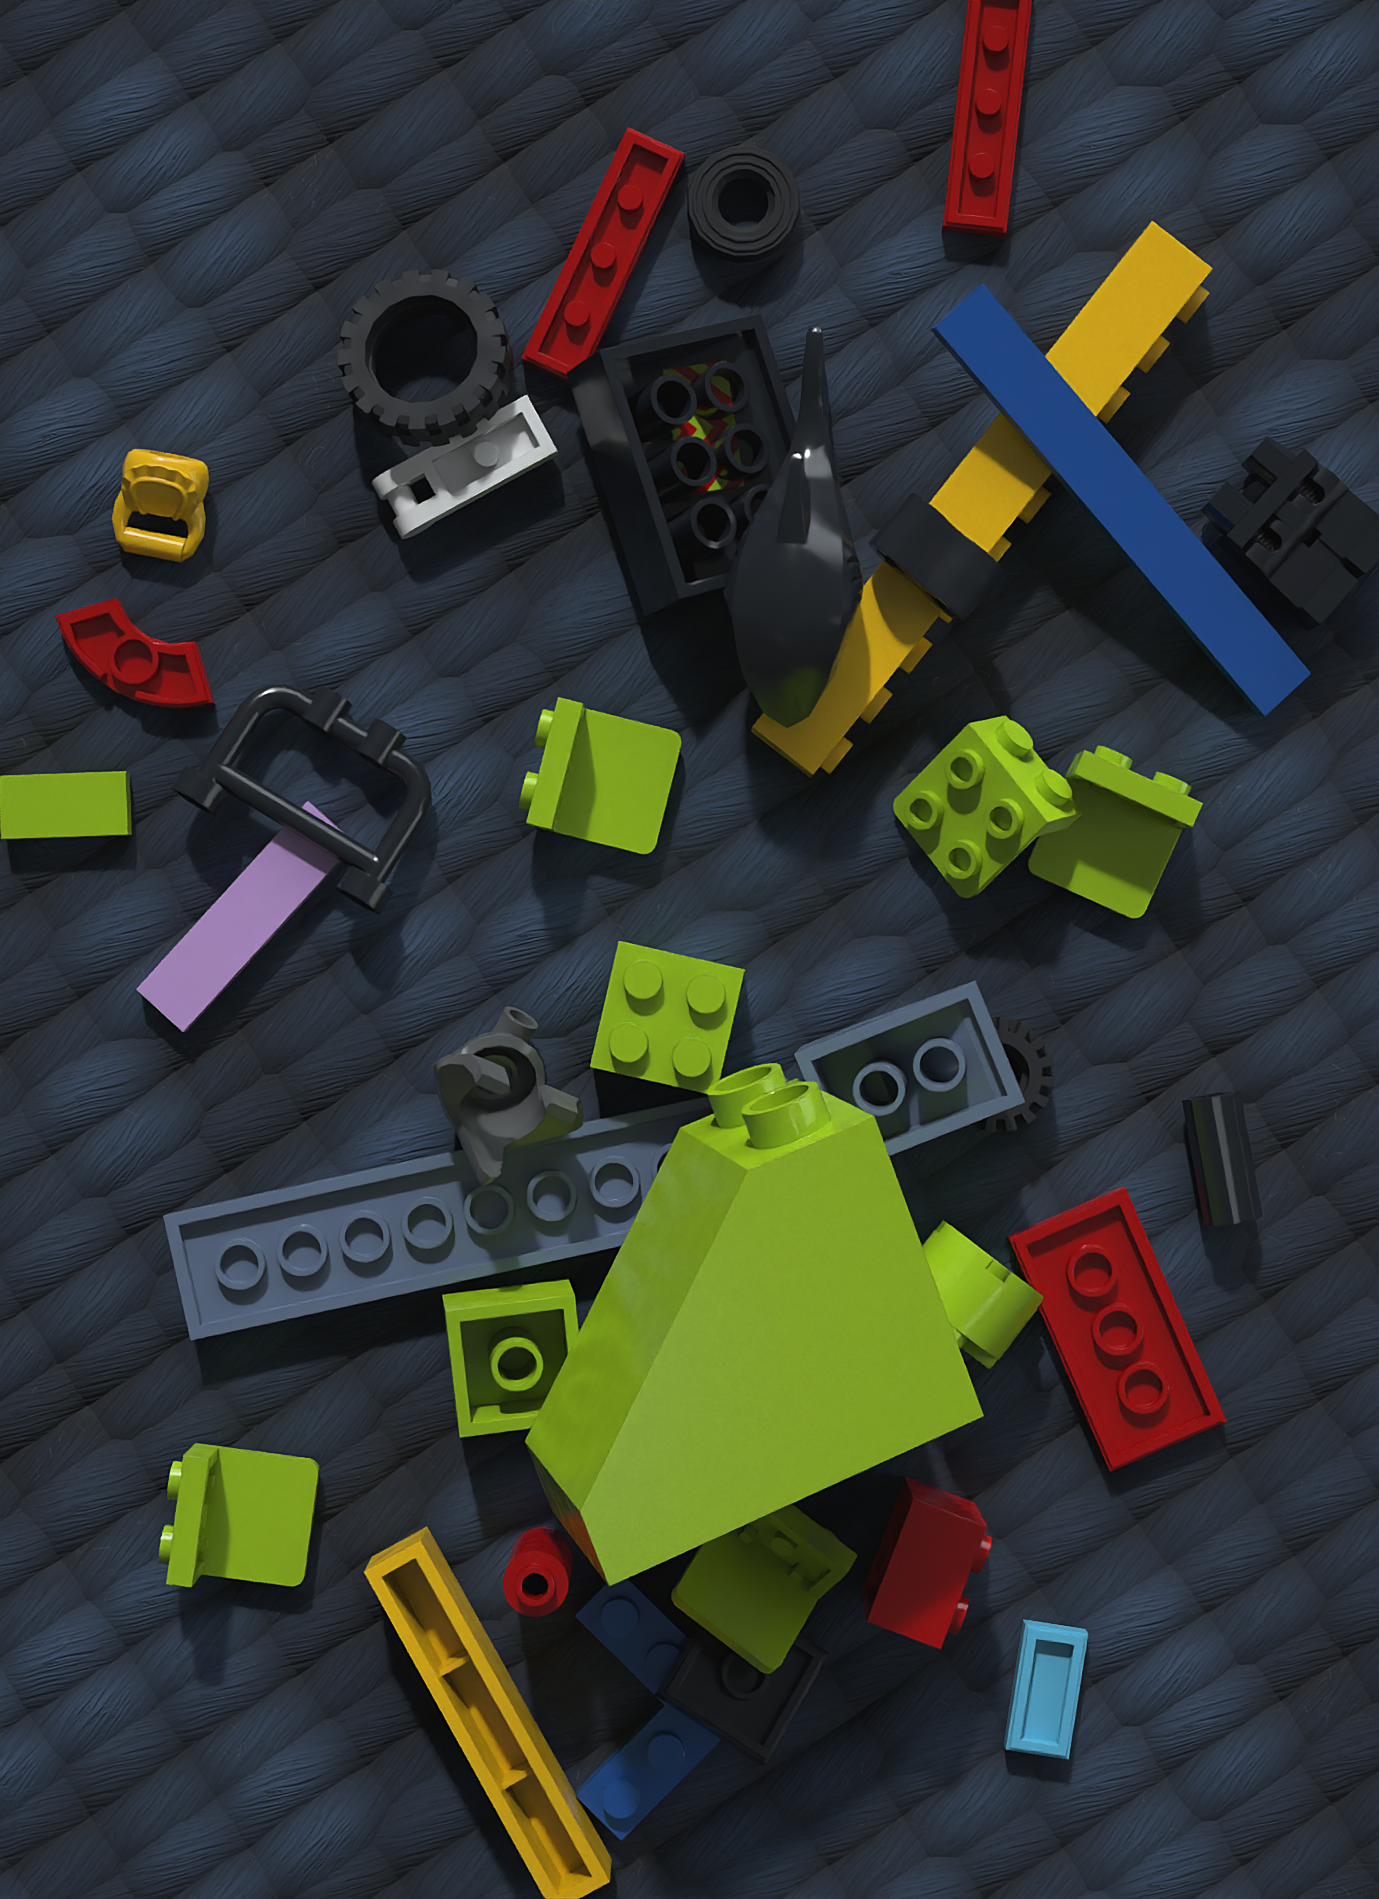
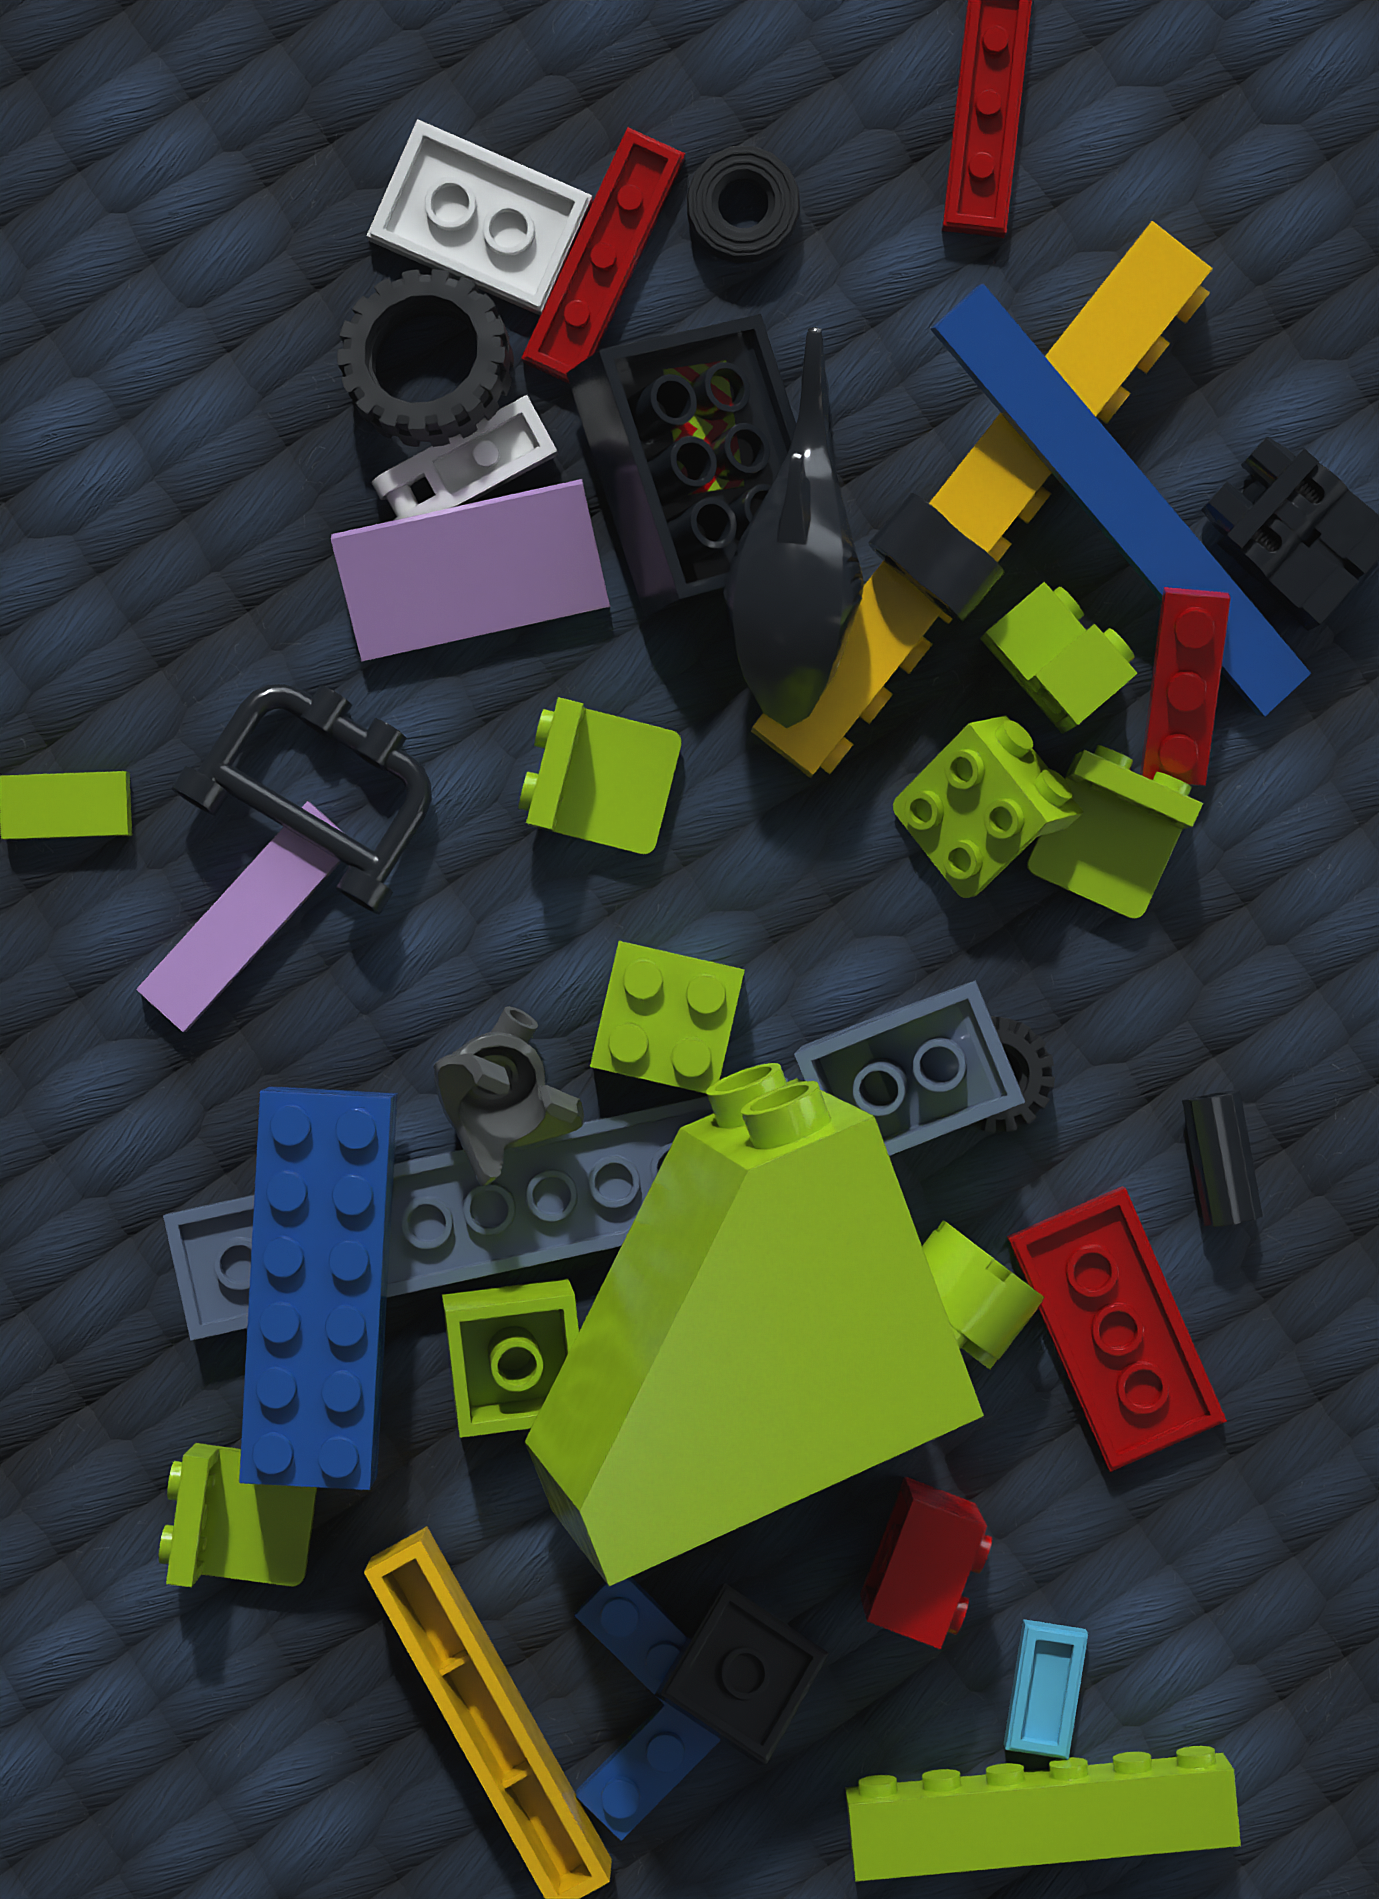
red tile [55,598,216,709] -> none
yellow piece [112,449,209,563] -> none
red brick [503,1527,573,1617] -> none
lime bracket [671,1504,858,1674] -> none
none -> blue brick [239,1087,398,1490]
none -> lavender tile [331,479,610,661]
none -> white tile [367,119,593,316]
none -> lime brick [845,1746,1241,1882]
none -> lime brick [980,582,1138,734]
none -> red plate [1140,587,1231,786]

